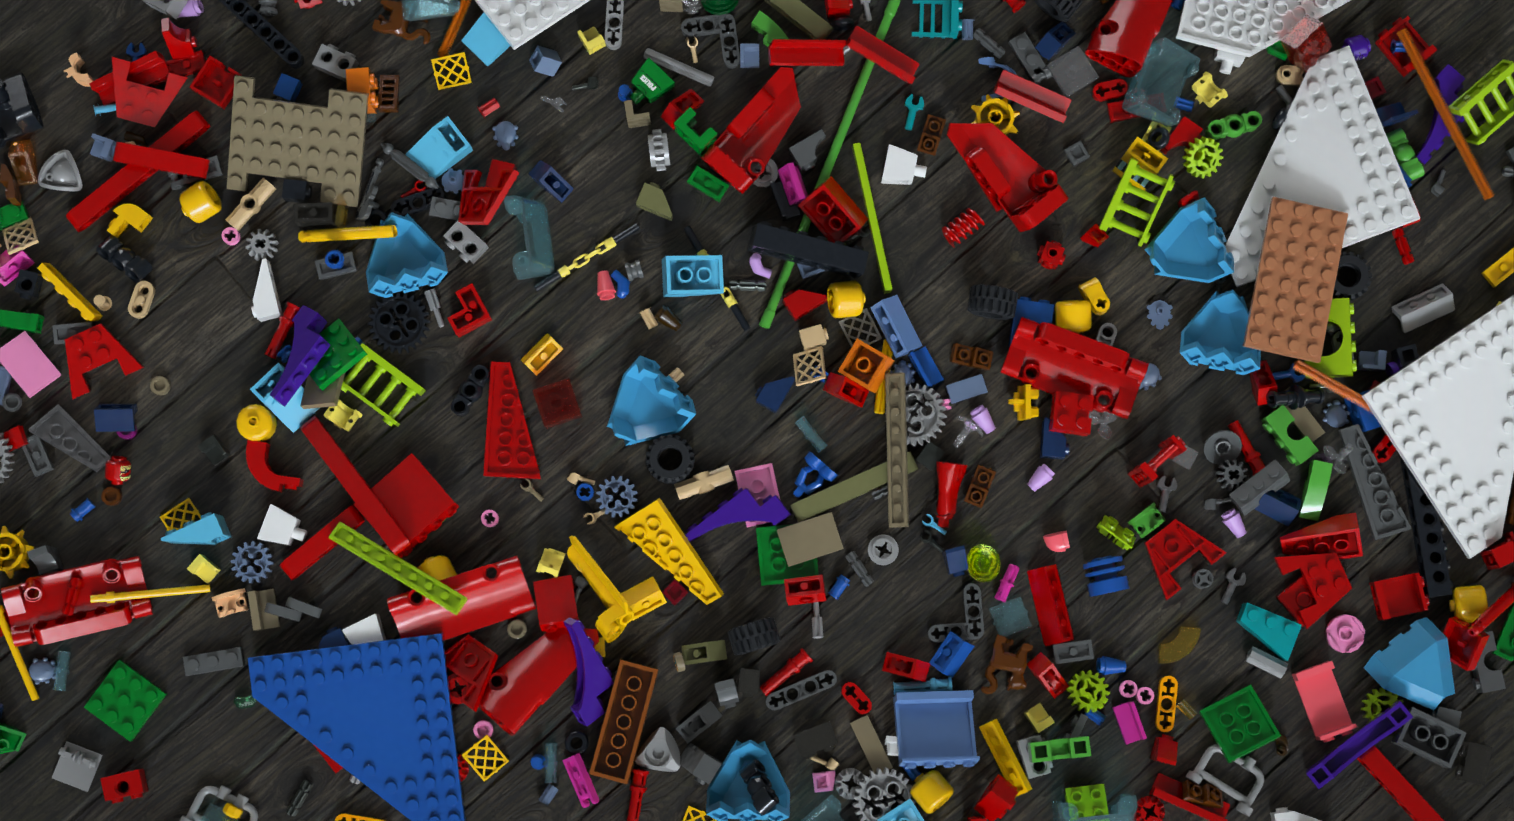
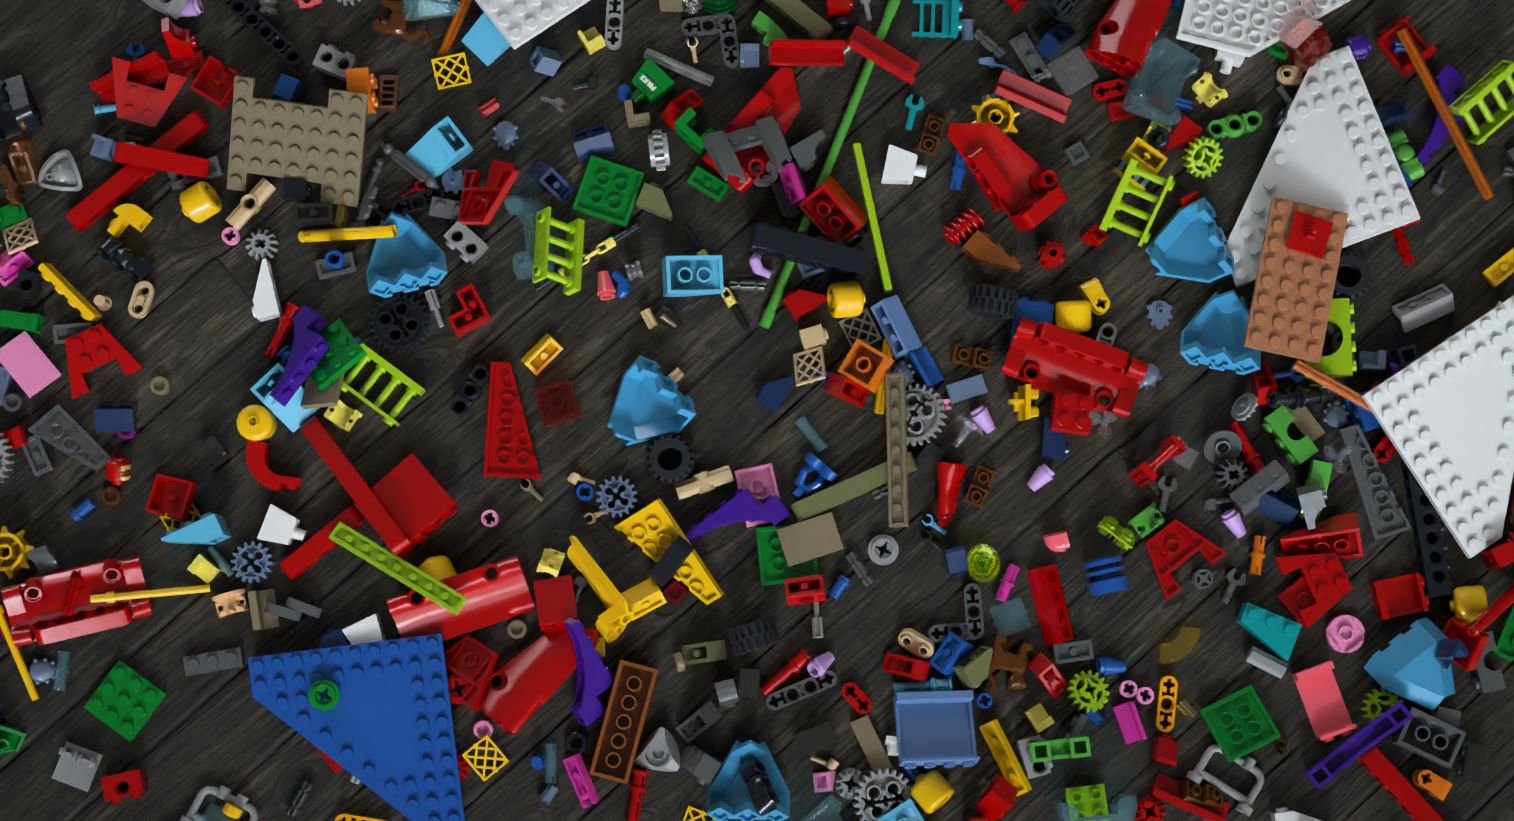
light nougat piece [64,52,94,87] -> none
clear green arm [234,692,257,709] -> none
dark red tile [1364,76,1387,100] -> none
none -> red piece [145,474,197,522]
none -> sand green animal [207,546,235,577]
none -> green gear [308,679,341,711]
none -> lime fence [532,206,585,295]
none -> dark blue panel [570,123,615,161]
none -> green plate [573,155,645,228]
none -> black beam [648,535,694,588]
none -> dark grey wedge [703,116,792,183]
none -> lavender cone [807,651,835,677]
none -> tan plate [898,628,935,659]
none -> blue pin [949,151,966,191]
none -> olive slope [953,645,993,688]
none -> dark orange slope [961,230,1021,273]
none -> blue piece [977,693,993,708]
none -> light grey gear [1231,393,1258,421]
none -> orange pin [1249,535,1267,575]
none -> red piece [1285,211,1333,259]
none -> arch [1296,482,1328,530]
none -> orange piece [1412,769,1452,802]
none -> dark blue panel [1435,639,1469,669]

